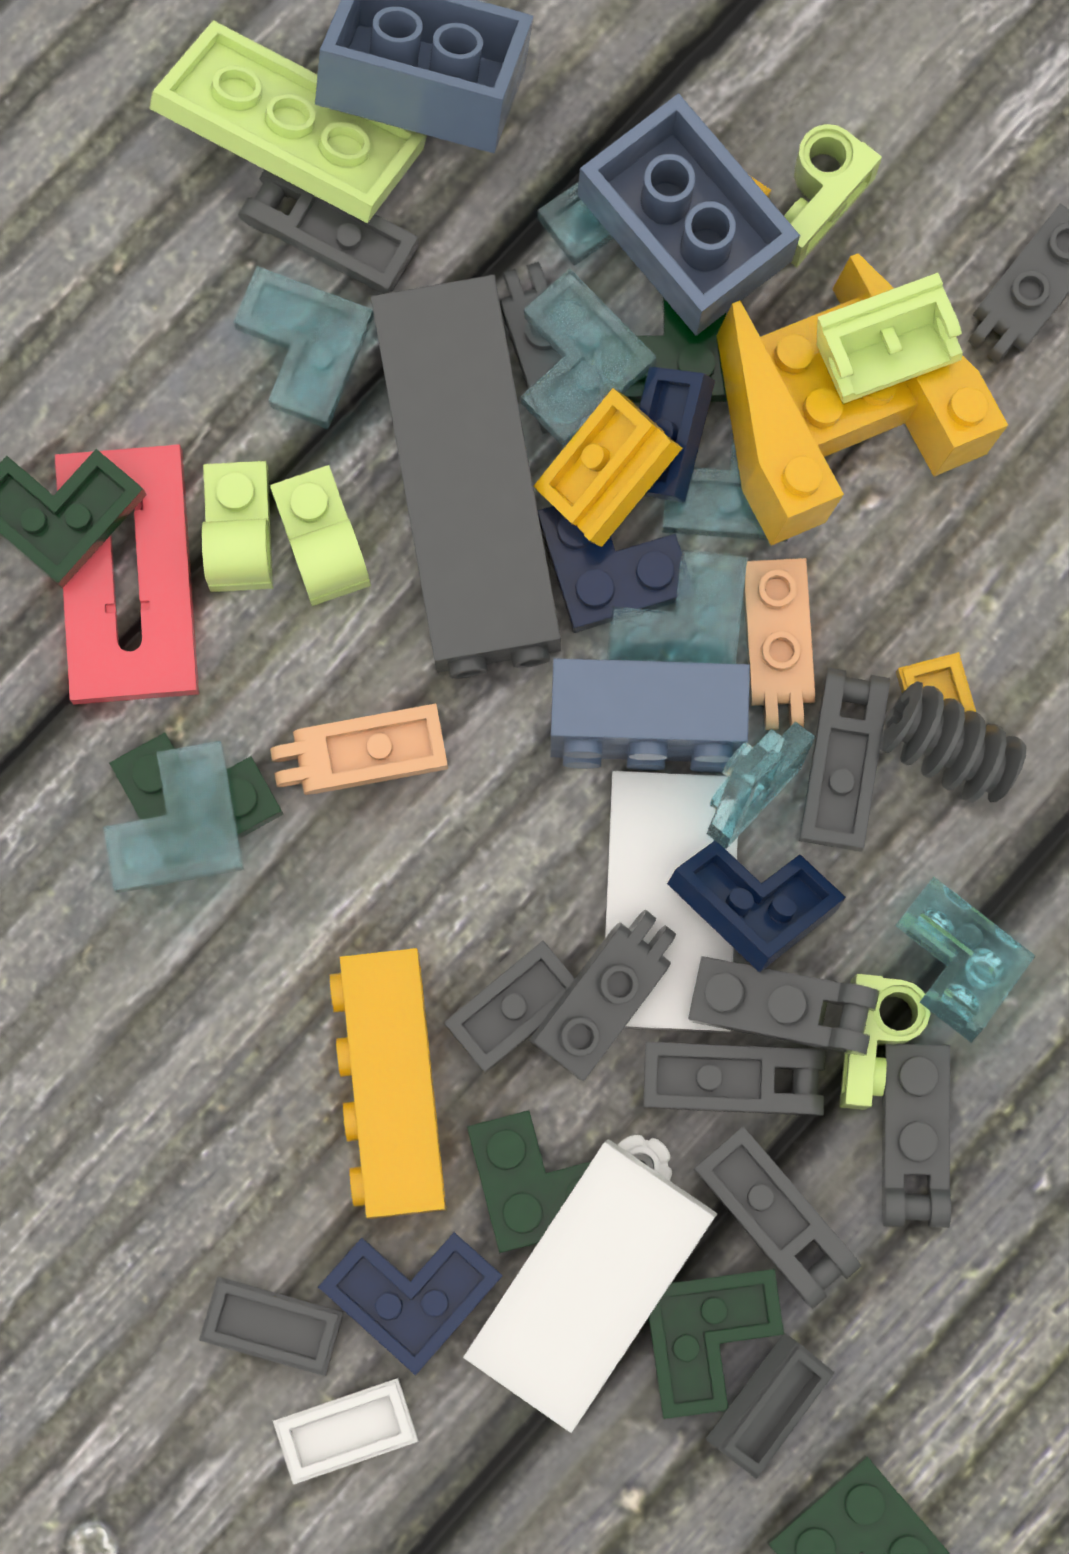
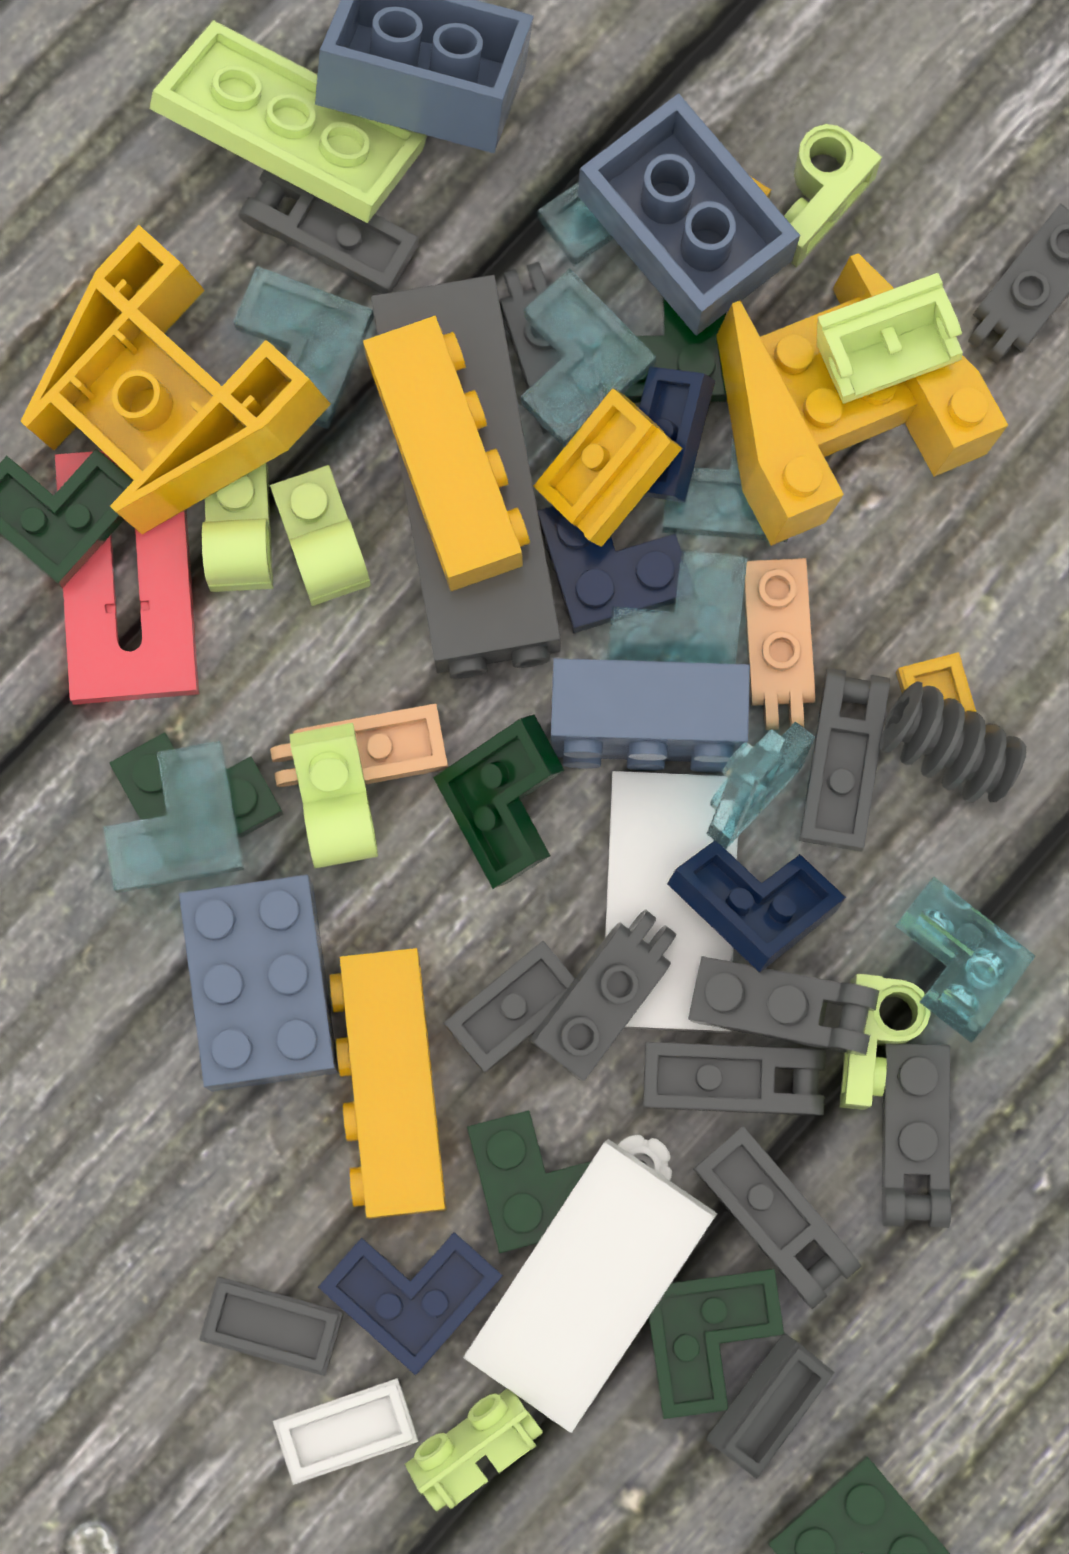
none -> yellow wedge [20,225,331,534]
none -> sand blue brick [179,874,339,1092]
none -> yellowish green plate [289,723,378,869]
none -> yellow brick [363,315,530,592]
none -> yellowish green hinge [405,1389,543,1512]
none -> dark green plate [433,714,565,889]

